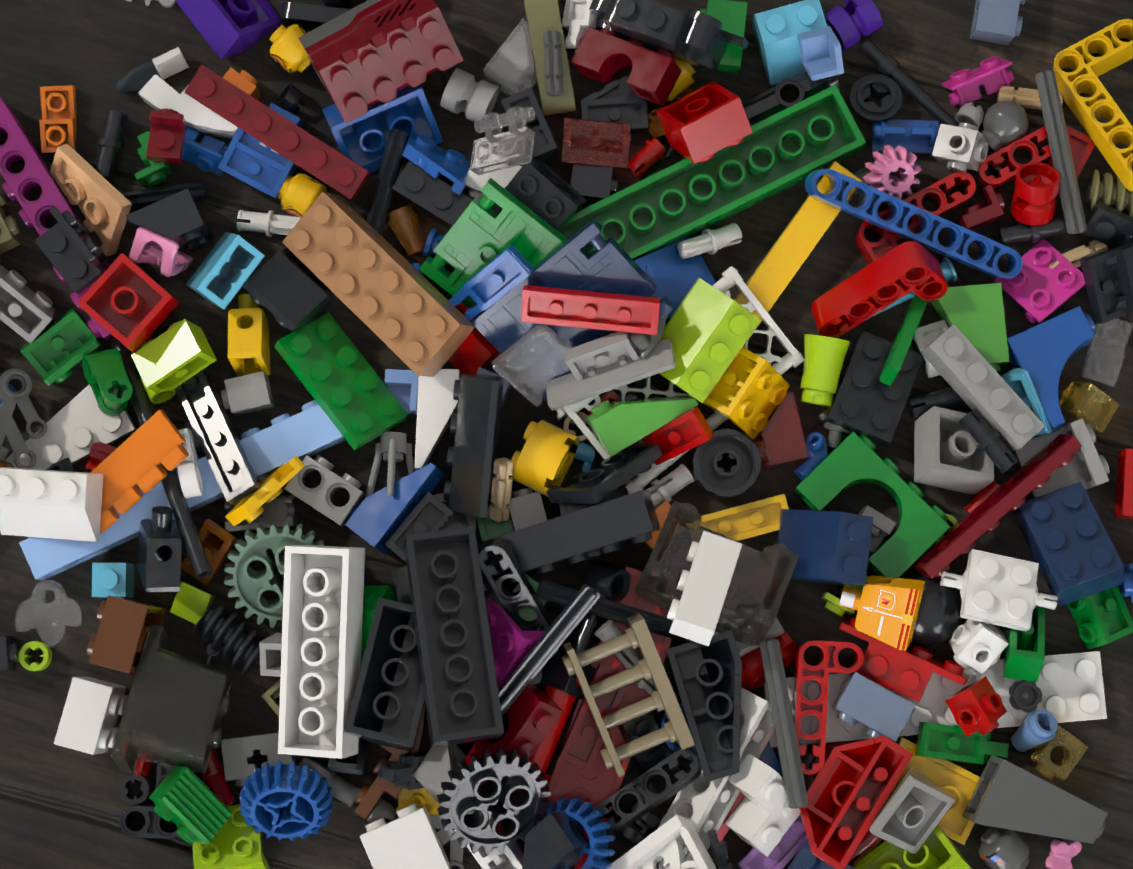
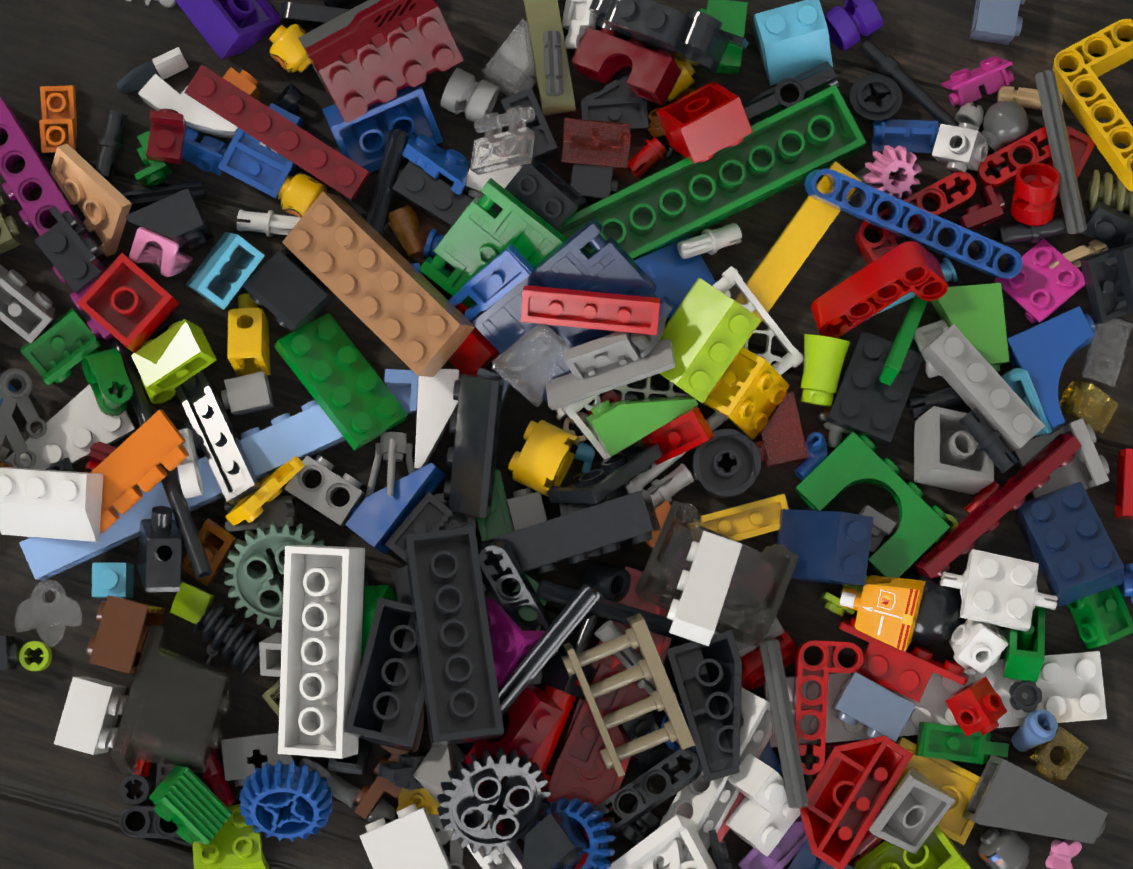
tan axle [489,457,514,522] -> none
medium blue panel [798,26,844,81] -> none

